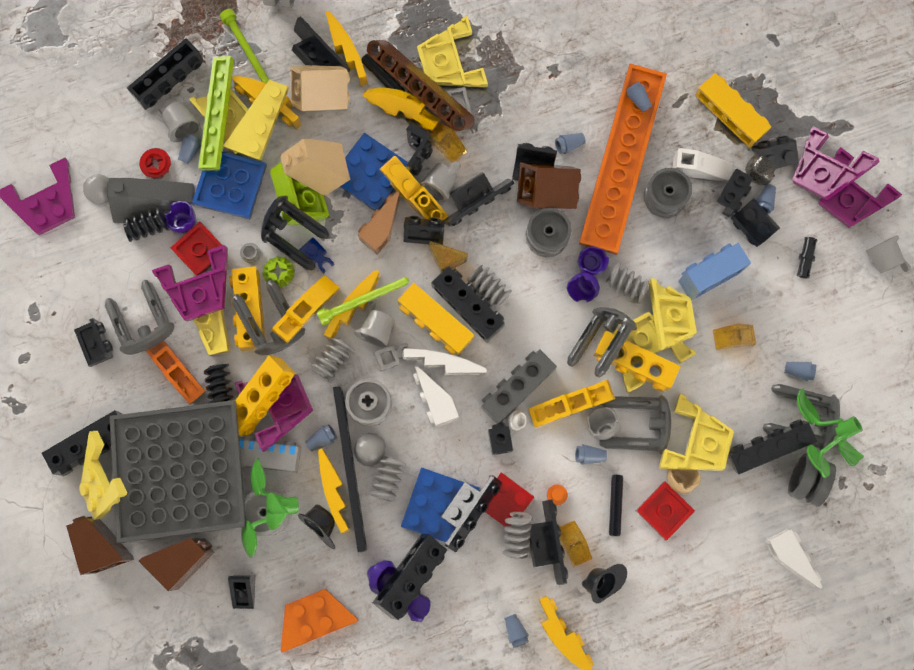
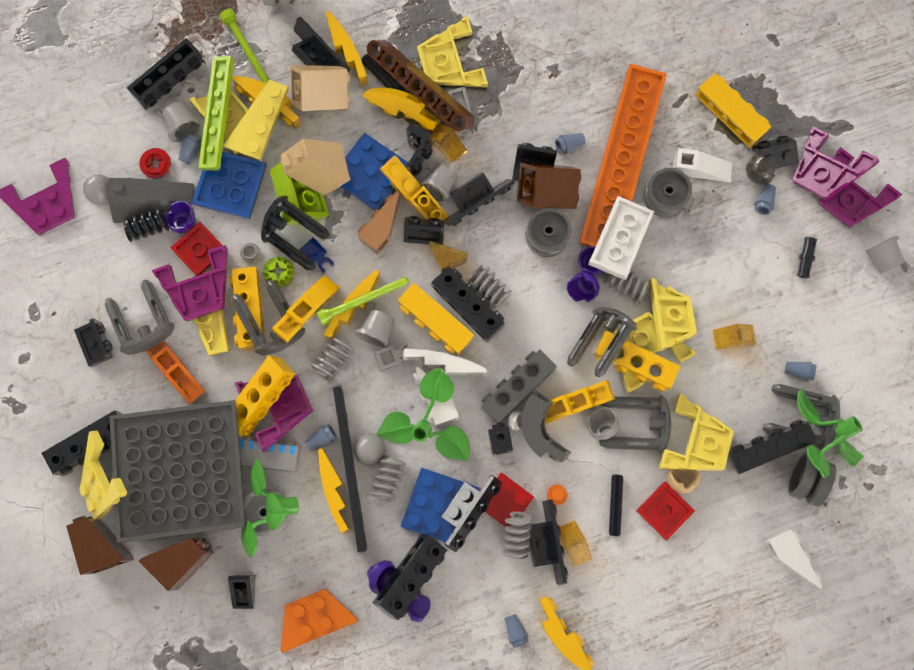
black piece [204,364,234,403] -> none
black piece [298,504,335,550] -> none
light grey wheel [345,378,392,427] -> none
sand blue cone [575,444,607,465] -> none
black piece [582,564,627,604] -> none
sand blue cone [626,82,652,112] -> none
medium blue brick [678,242,751,301] -> none
black bracket [717,169,753,217] -> none
black bracket [731,199,780,247] -> none
none -> bright green plant [377,368,470,461]
none -> dark grey arch [522,391,571,462]
none -> white tile [588,196,655,280]

